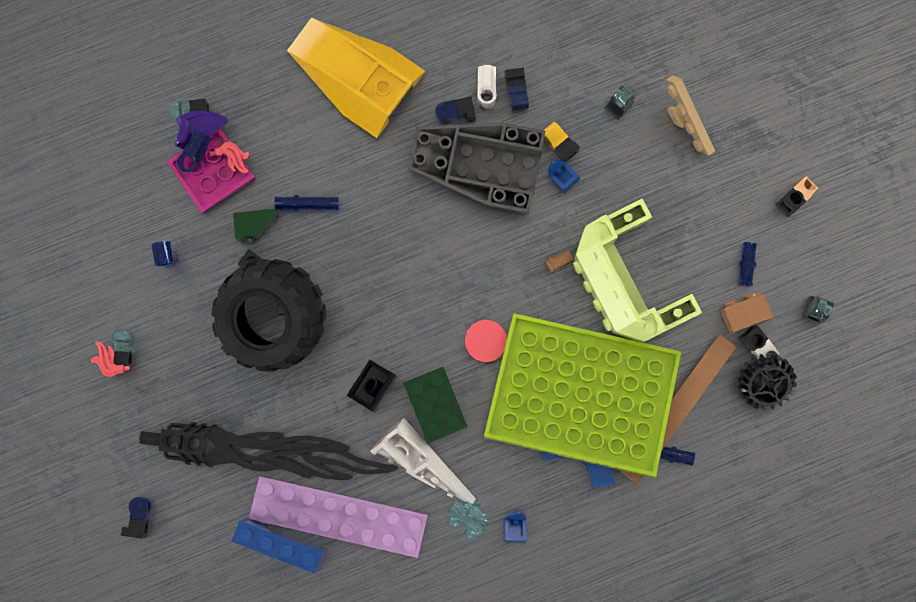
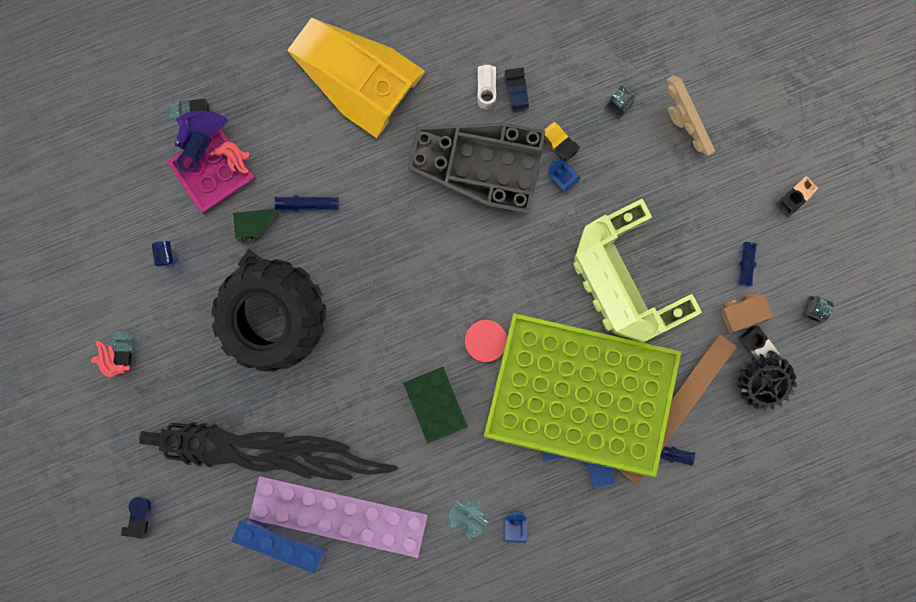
black slope [347,359,397,413] -> none
white wedge [370,417,476,507] -> none
leg [435,96,476,124] -> none
medium nougat pin [545,250,573,273] -> none

